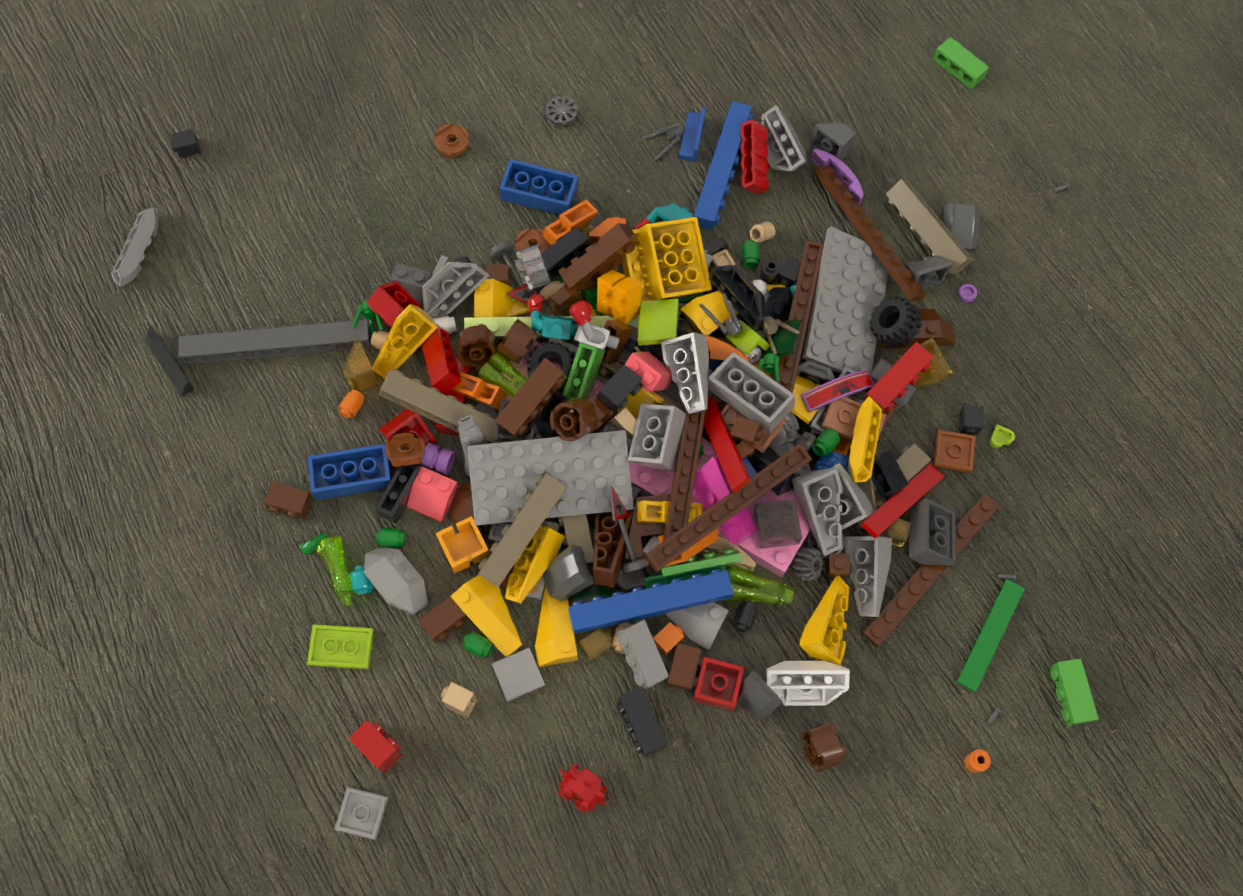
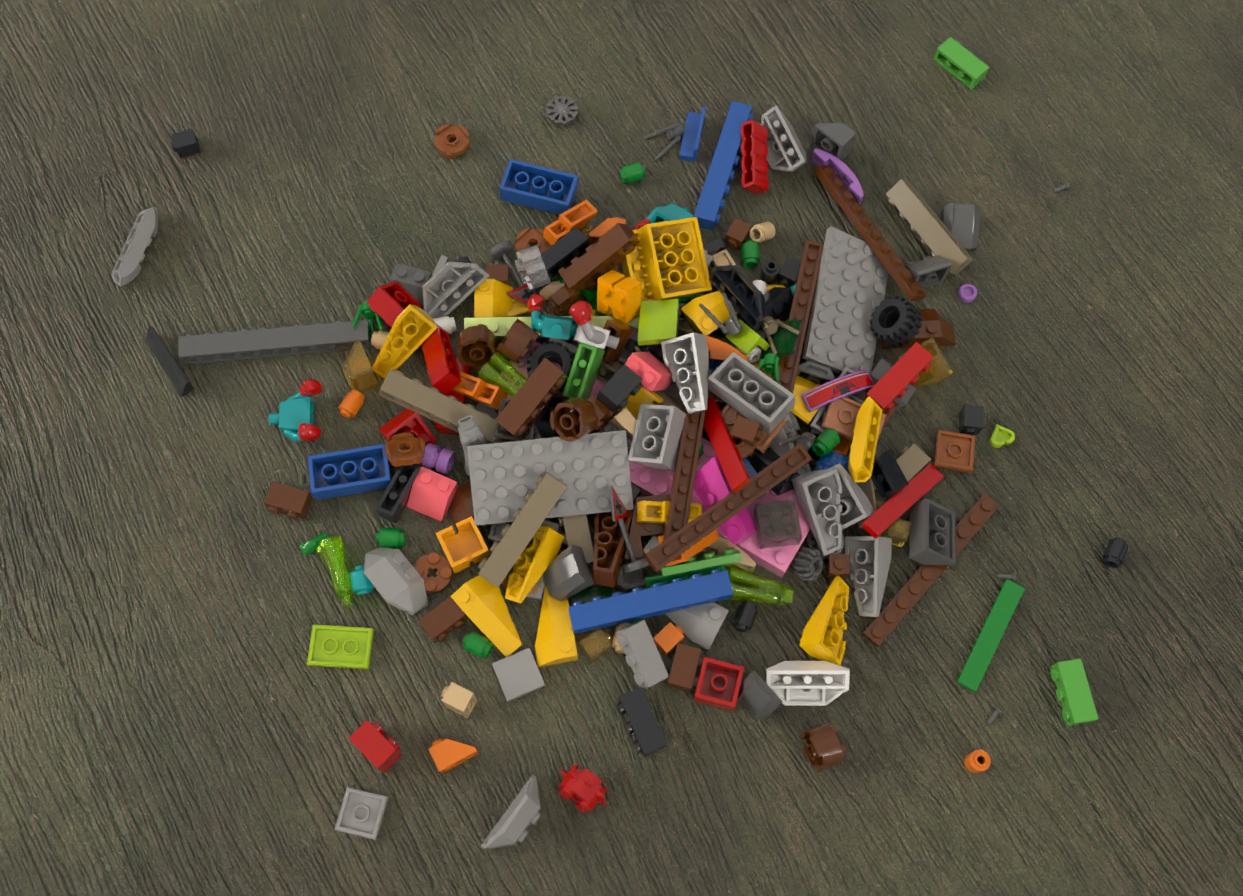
none -> teal torso [268,379,322,442]
none -> dark orange plate [414,552,453,593]
none -> orange slope [428,738,479,774]
none -> light grey wedge [481,774,542,850]
none -> green brick [619,162,646,184]
none -> reddish brown brick [725,218,752,251]
none -> black brick [1103,538,1129,568]

